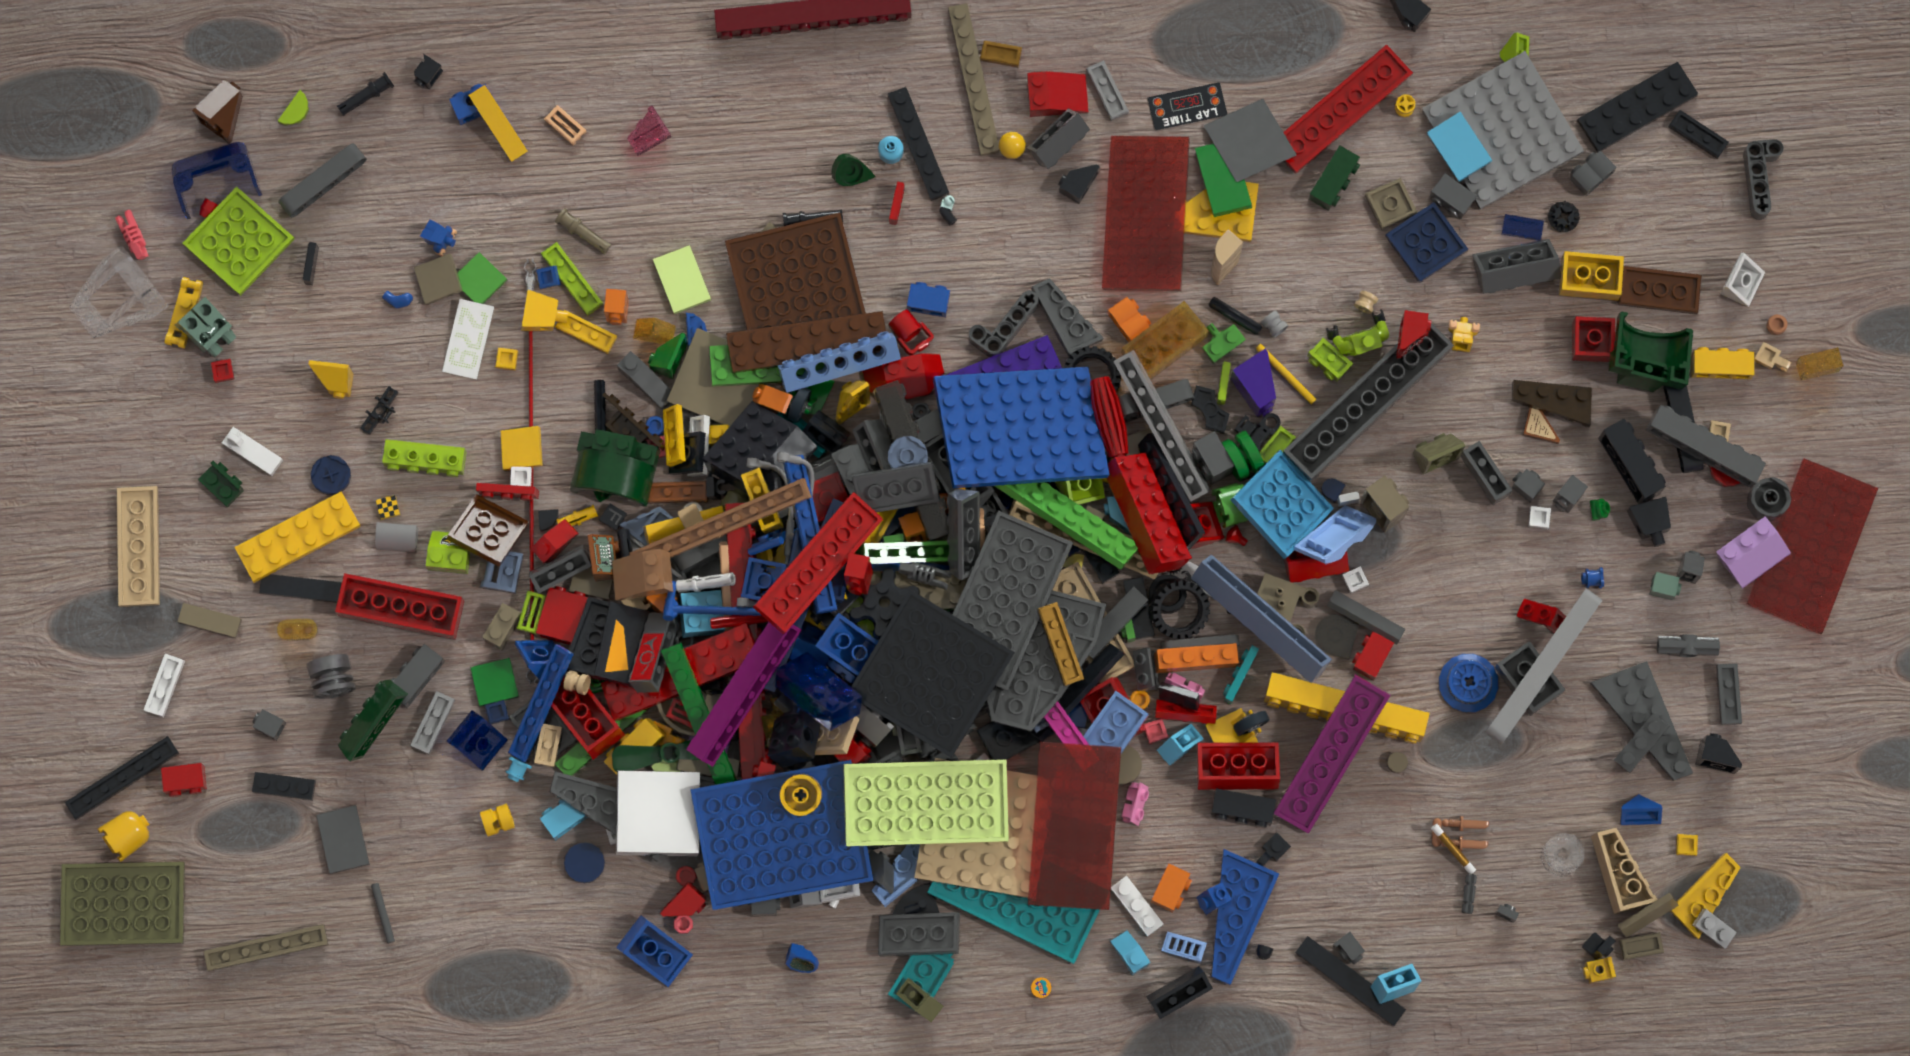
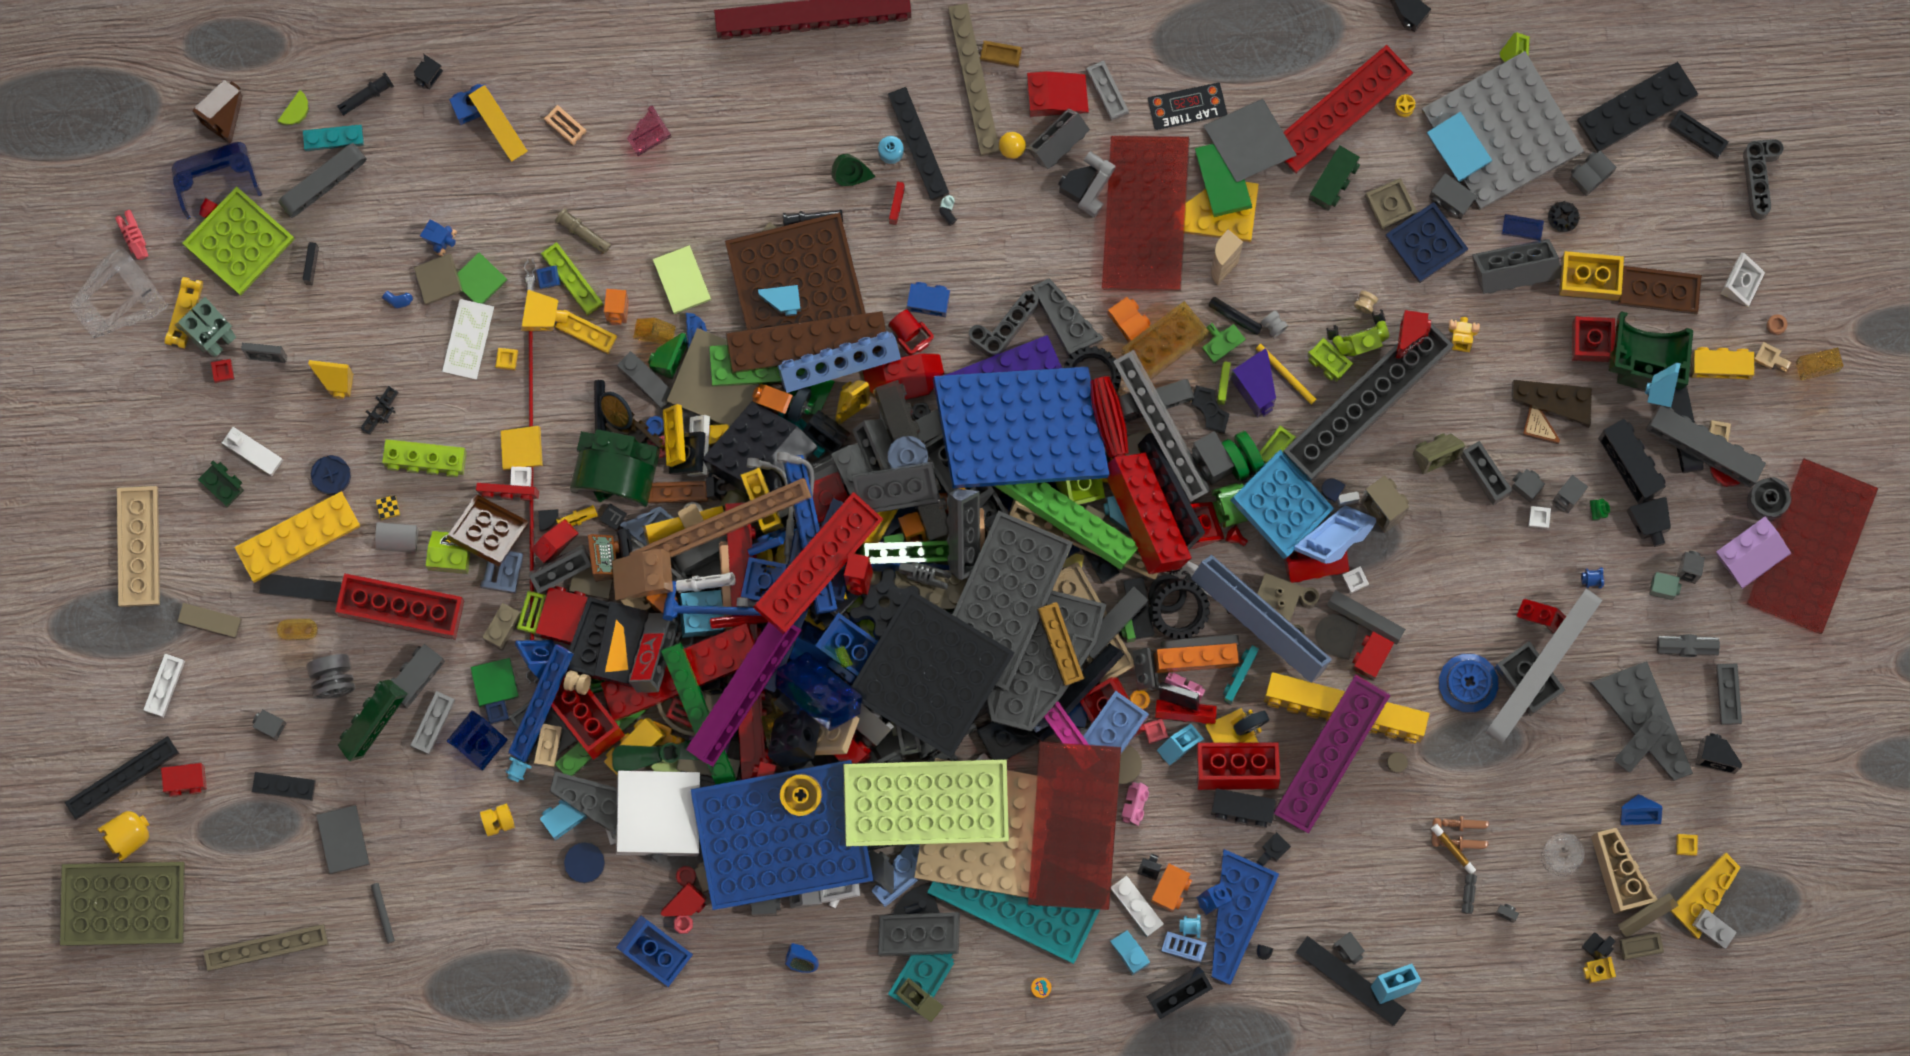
black piece [1233,413,1281,451] -> none
none -> dark grey tile [241,342,287,363]
none -> teal plate [303,124,364,151]
none -> pearl gold wheel [599,391,633,430]
none -> medium azure slope [758,285,801,316]
none -> clear neon green tile [835,646,853,668]
none -> light grey beam [1078,151,1116,218]
none -> black tile [1137,853,1162,880]
none -> medium azure brick [1180,914,1201,939]
none -> medium azure slope [1645,363,1681,407]

